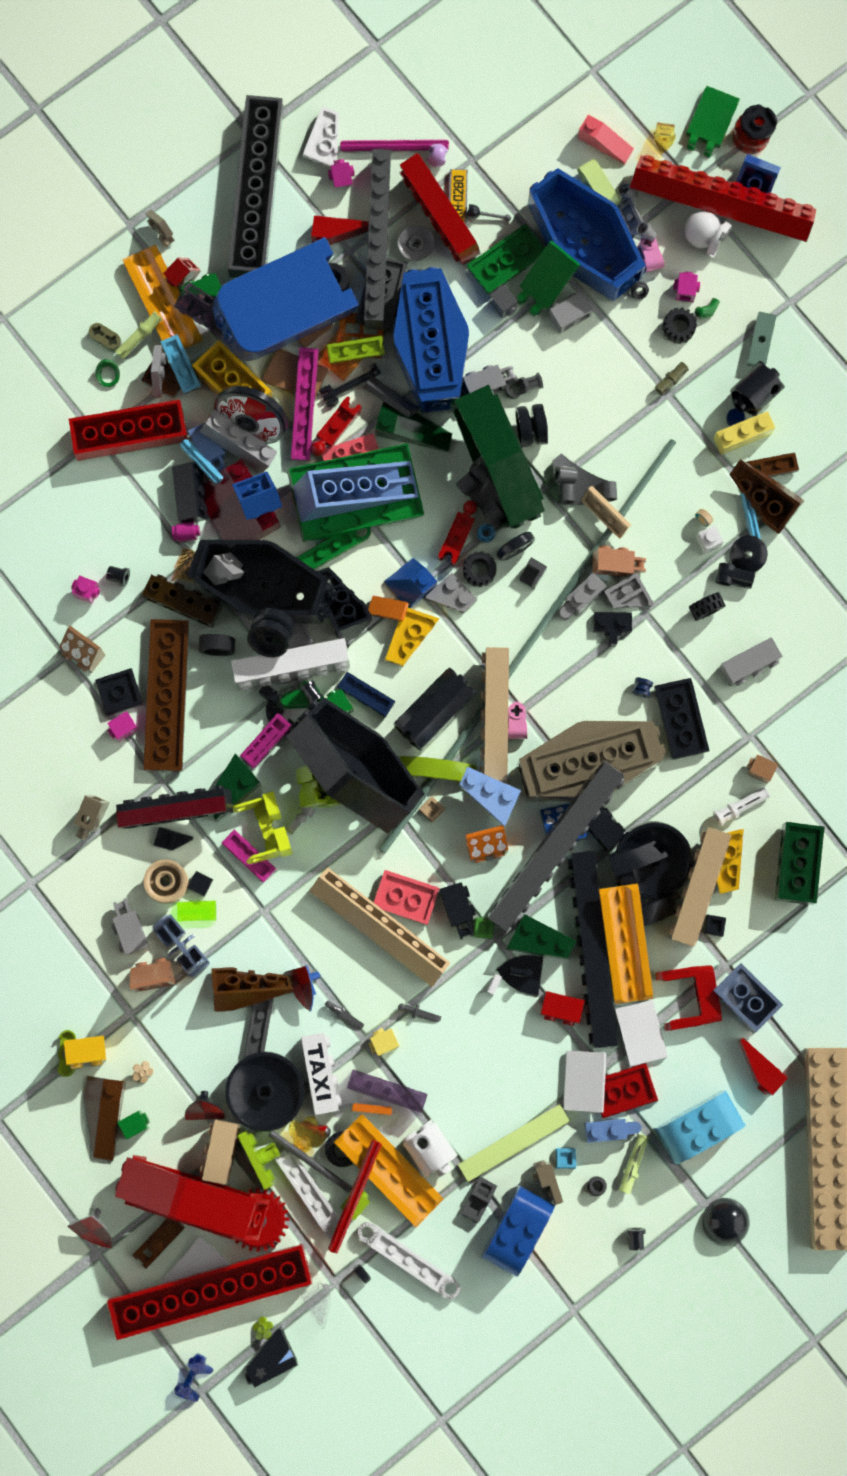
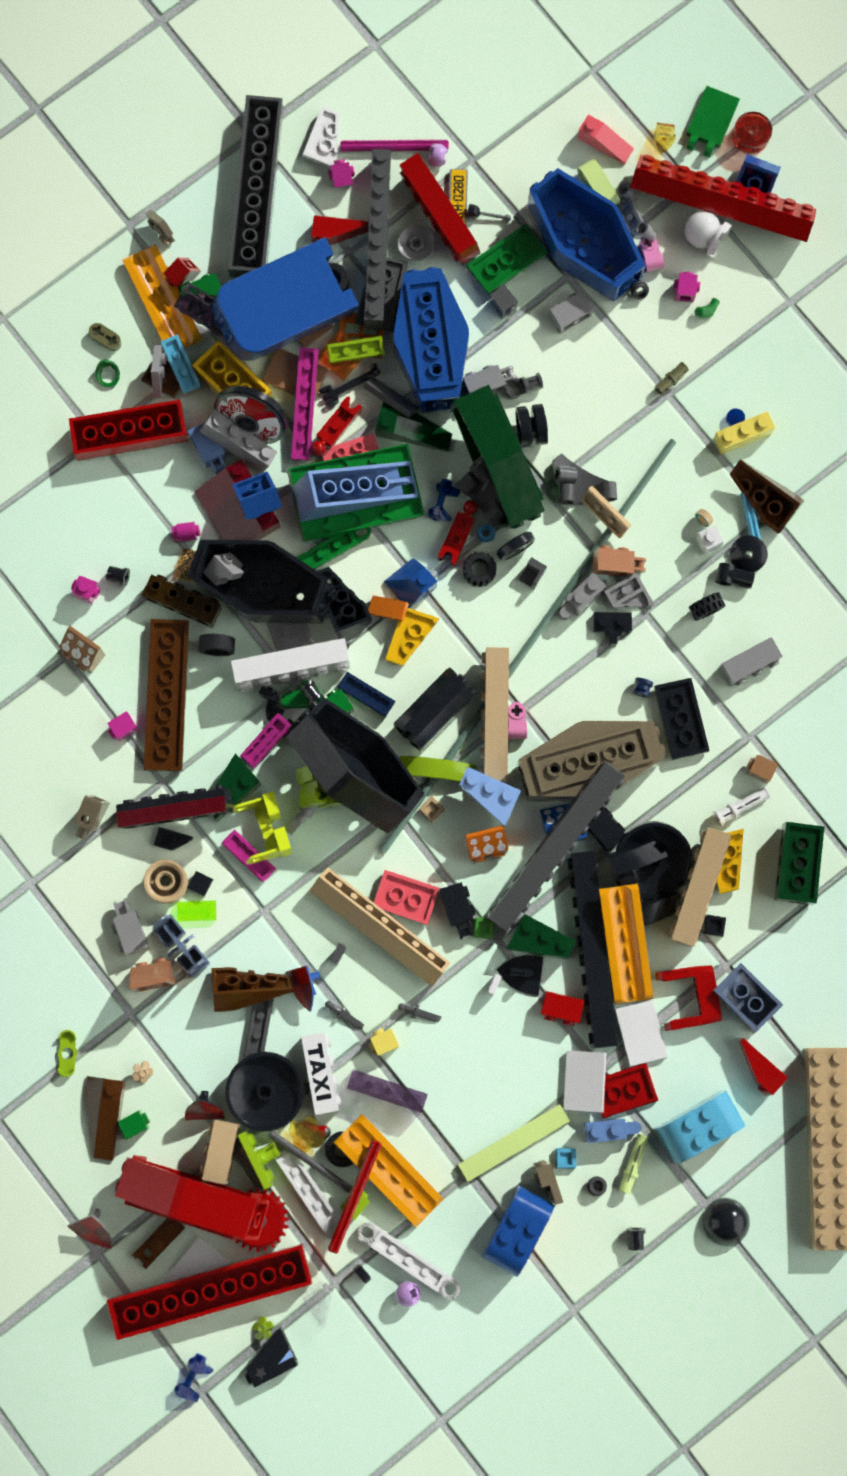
yellow brick [64,1036,106,1069] -> none
black tile [95,668,144,716] -> none
yellowish green pin [115,311,163,359] -> none
black brick [172,462,208,523] -> none
medium azure axle [180,439,223,484] -> none
black wheel [247,608,295,658] -> none
orange tile [352,1103,392,1115] -> none
white cylinder [403,1120,457,1178] -> none
light grey wing [425,573,478,614] -> none
dark grey slope [461,1176,497,1224] -> none
green tile [516,241,580,317] -> none
black tyre [662,307,697,344] -> none
black cylinder [730,361,785,416] -> none
black tile [740,104,777,141] -> none
sand green tile [746,311,777,367] -> none
reddish brown plate [746,452,799,477] -> none
none -> dark grey tile [330,943,346,965]
none -> lavender piece [395,1281,421,1307]
none -> clear blue piece [428,478,460,522]

